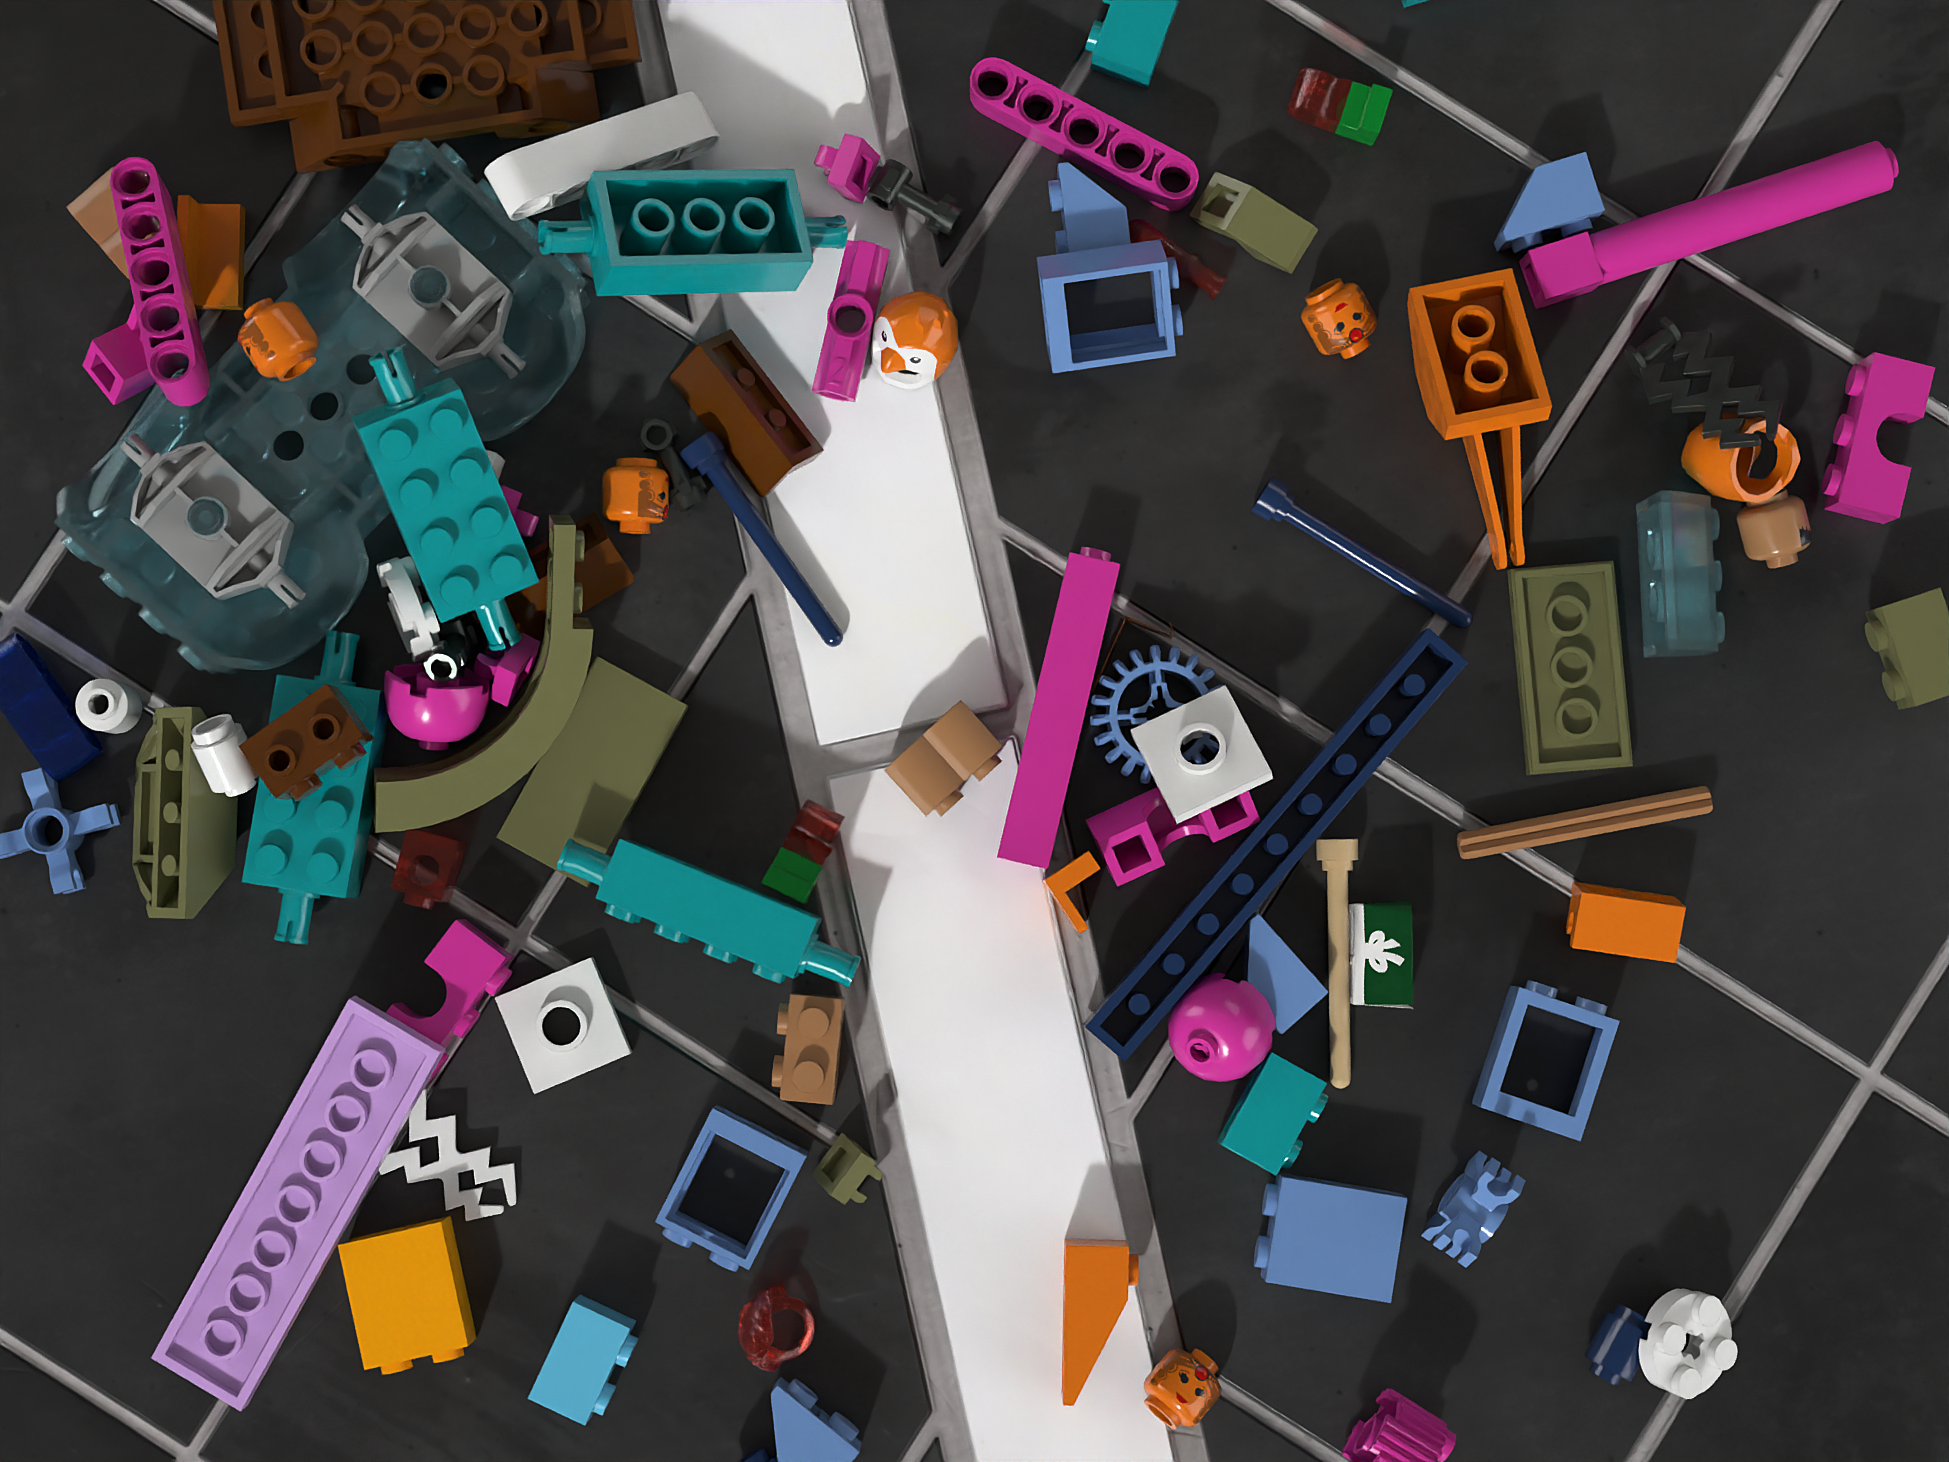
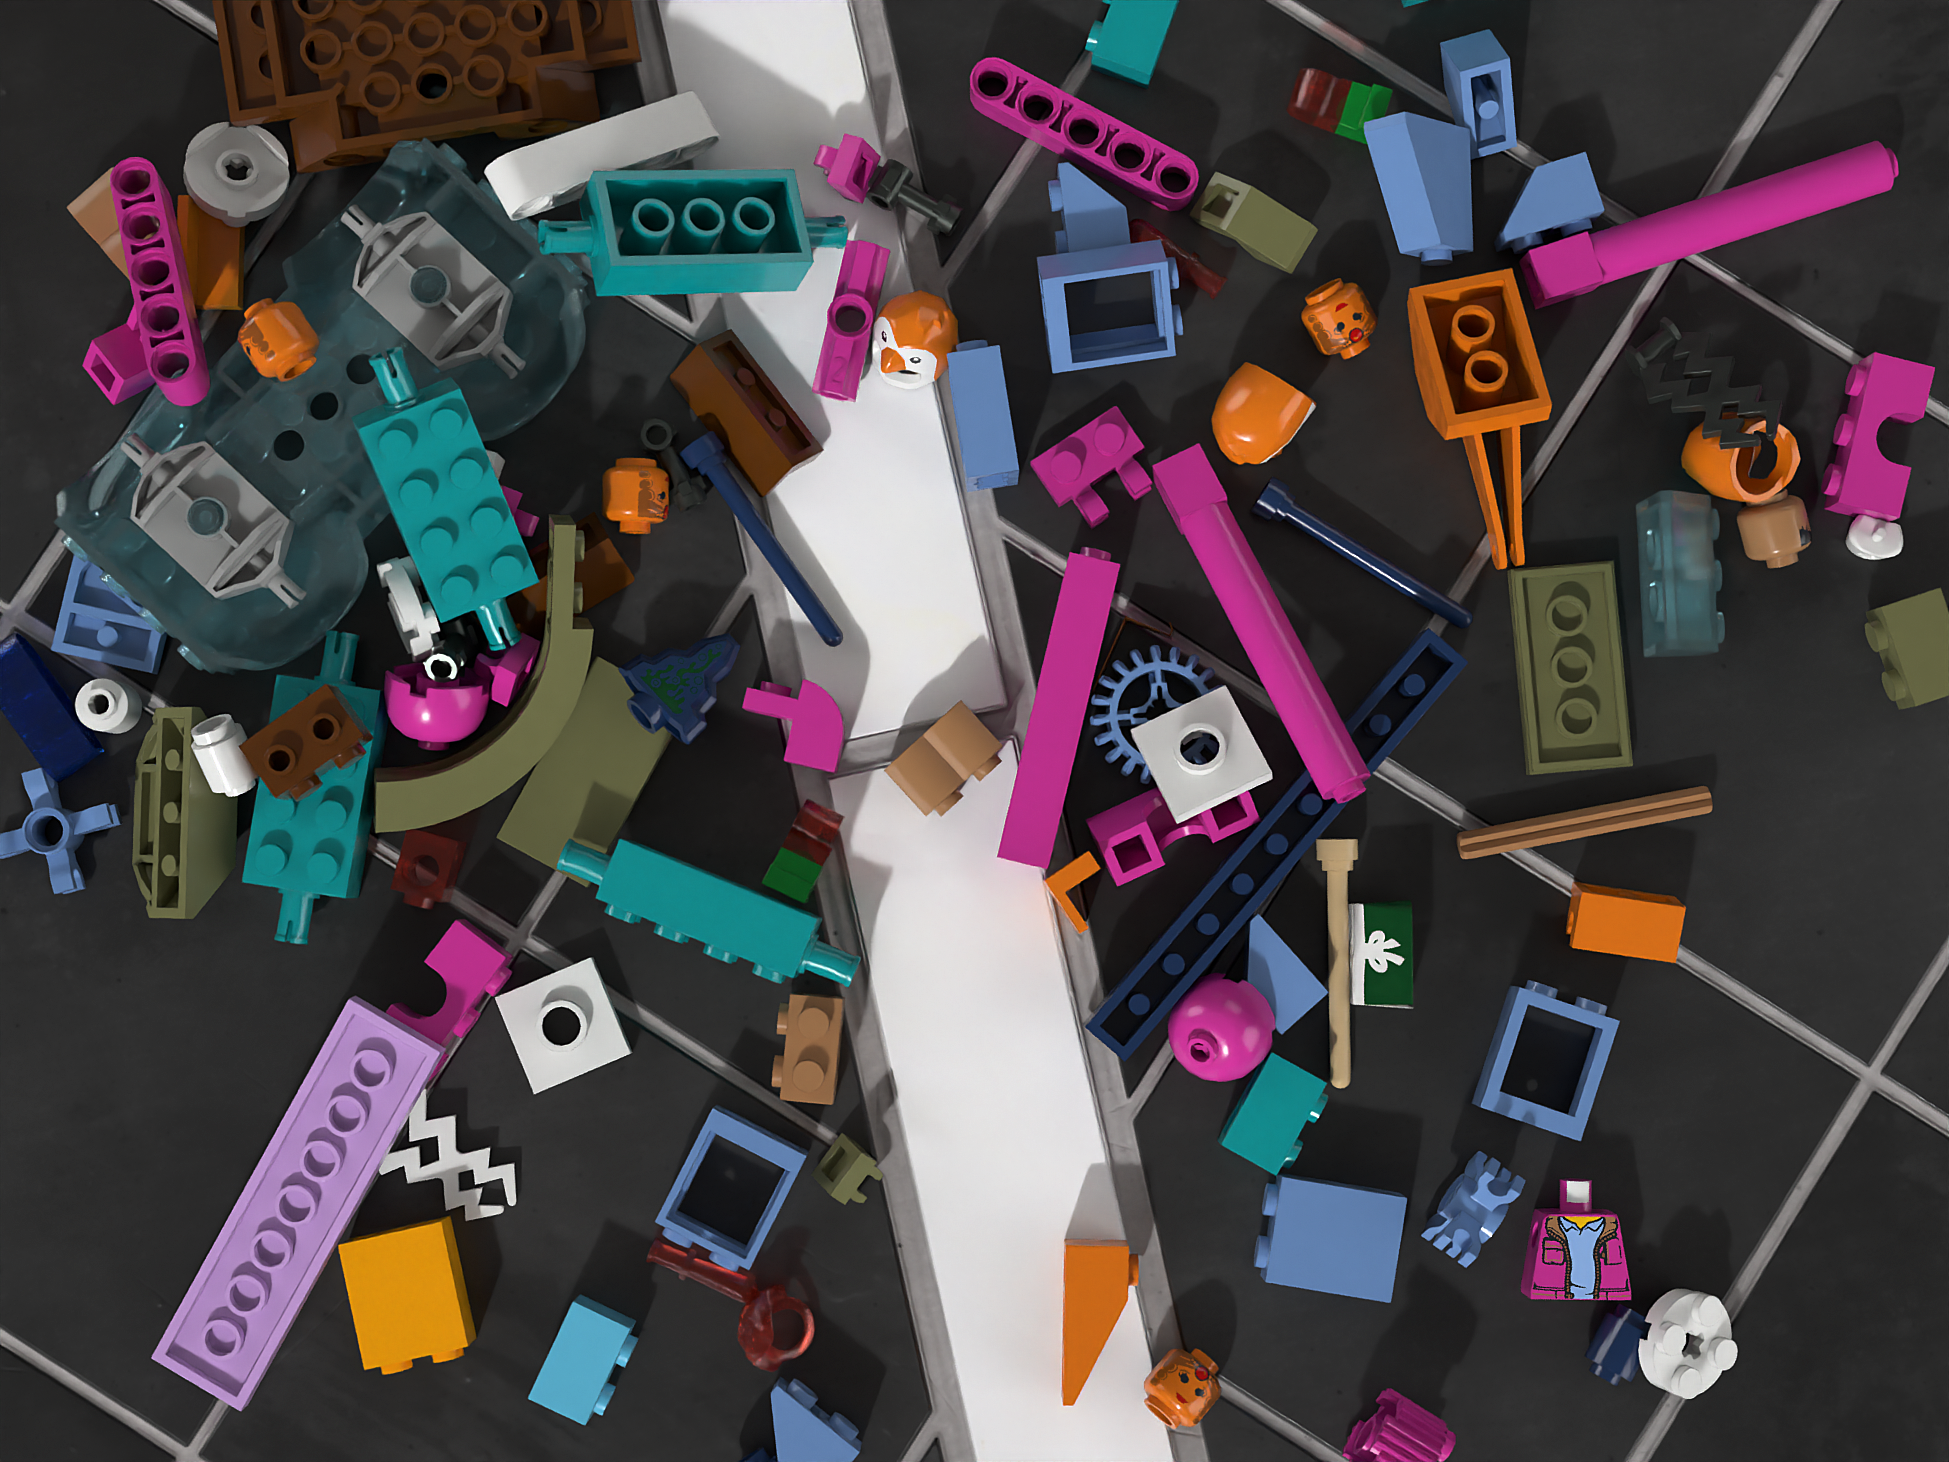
none -> medium blue wing [51,553,170,675]
none -> white plate [183,122,290,228]
none -> dark blue rock [618,633,741,745]
none -> clear red piece [645,1237,758,1303]
none -> dark pink brick [742,679,845,774]
none -> medium blue window [947,340,1019,492]
none -> dark pink plate [1030,406,1152,529]
none -> dark pink brick [1152,443,1371,804]
none -> orange piece [1211,362,1316,465]
none -> medium blue slope [1364,112,1473,266]
none -> medium blue slope [1440,29,1517,160]
none -> torso [1521,1178,1631,1300]
none -> white piece [1846,514,1904,560]

